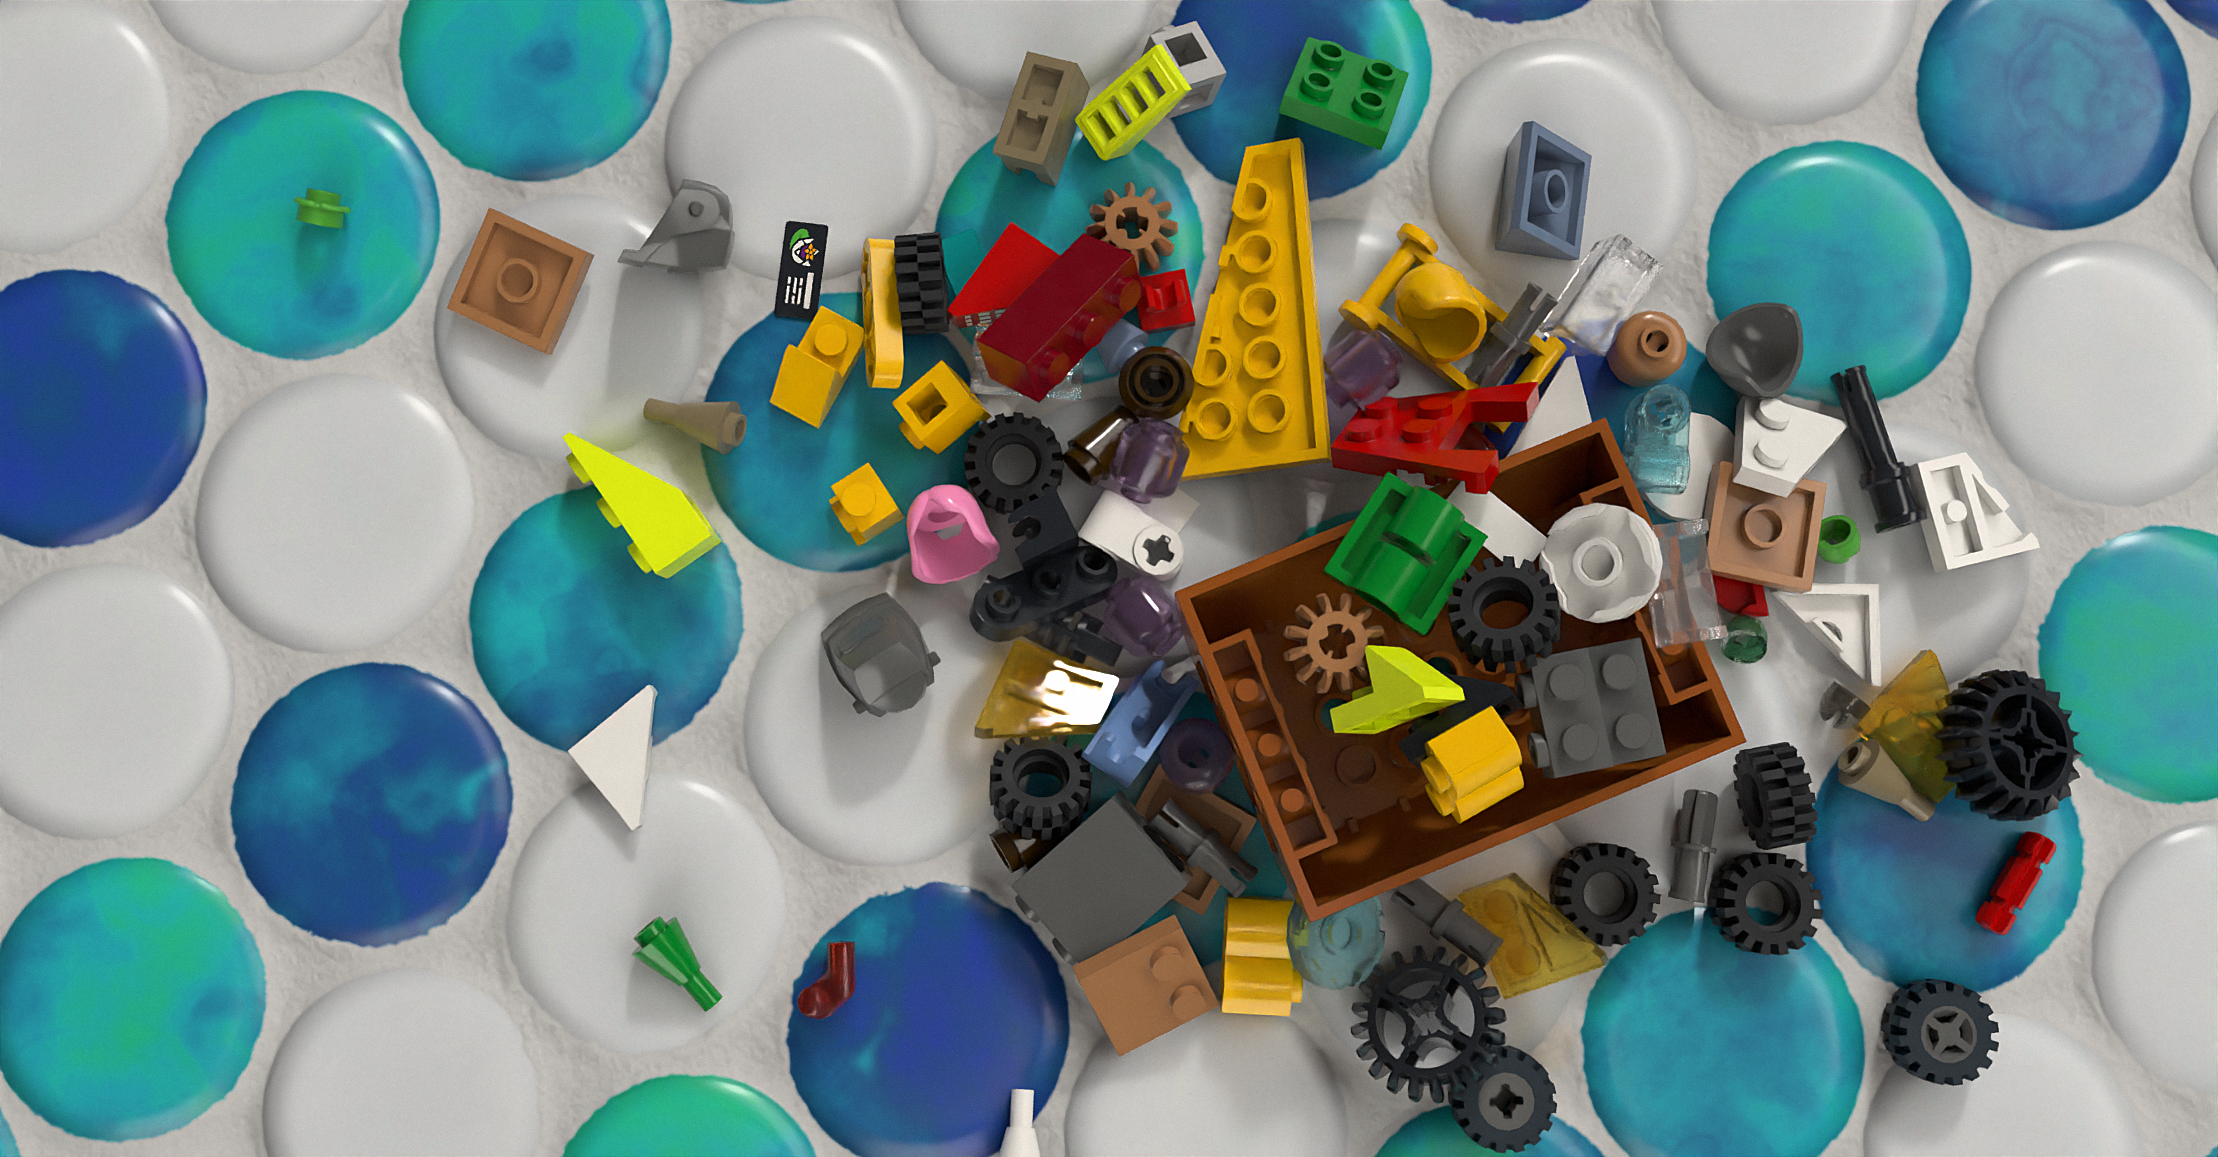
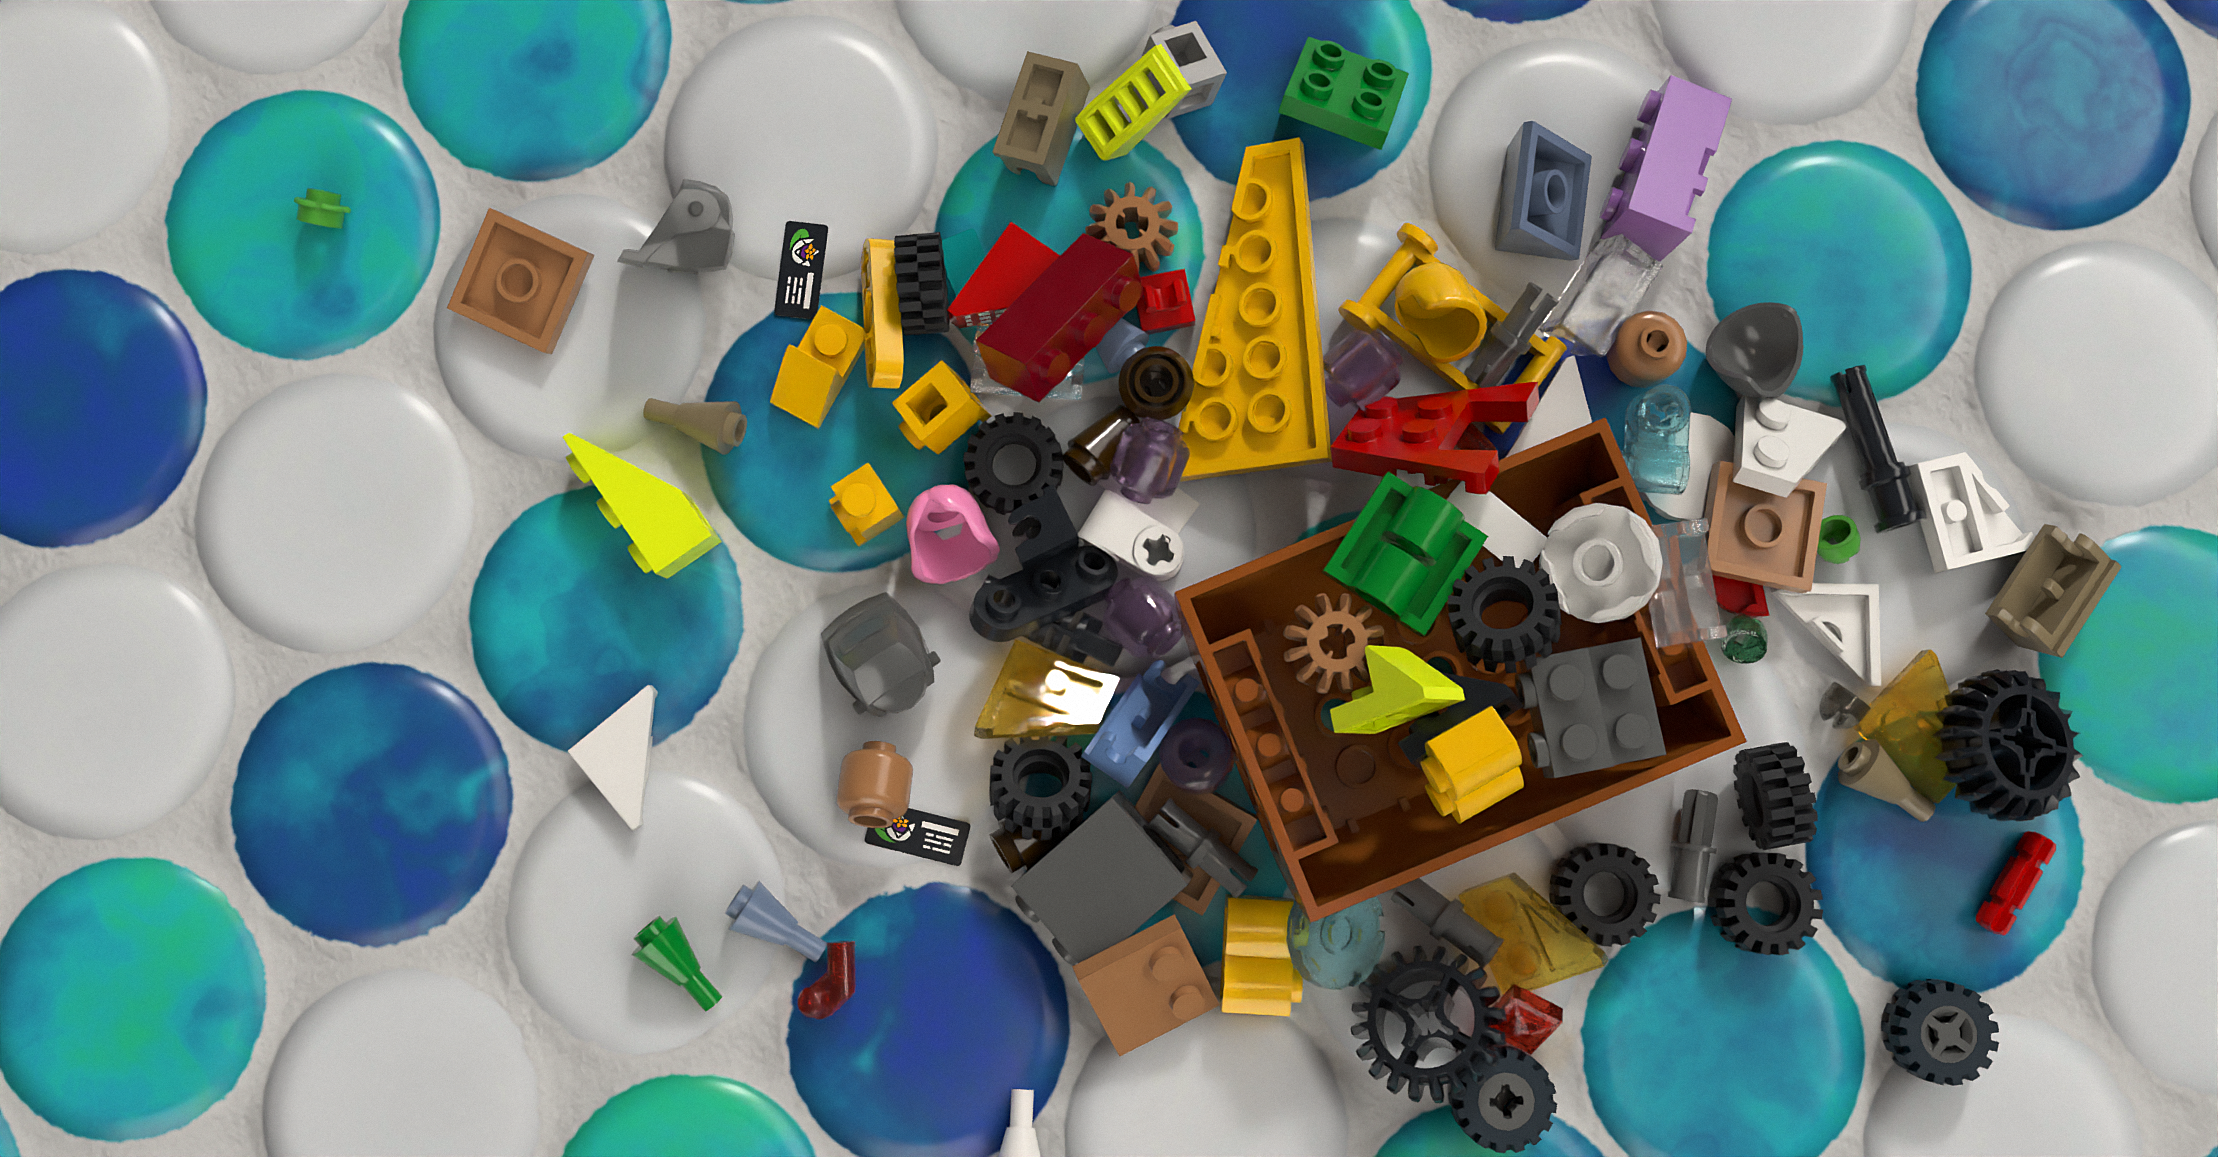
none -> sand blue cone [725,881,827,962]
none -> medium nougat head [836,741,913,828]
none -> black sticker [865,808,971,866]
none -> clear red tile [1490,984,1563,1055]
none -> medium lavender wedge [1599,75,1732,262]
none -> dark tan hinge [1985,524,2122,658]

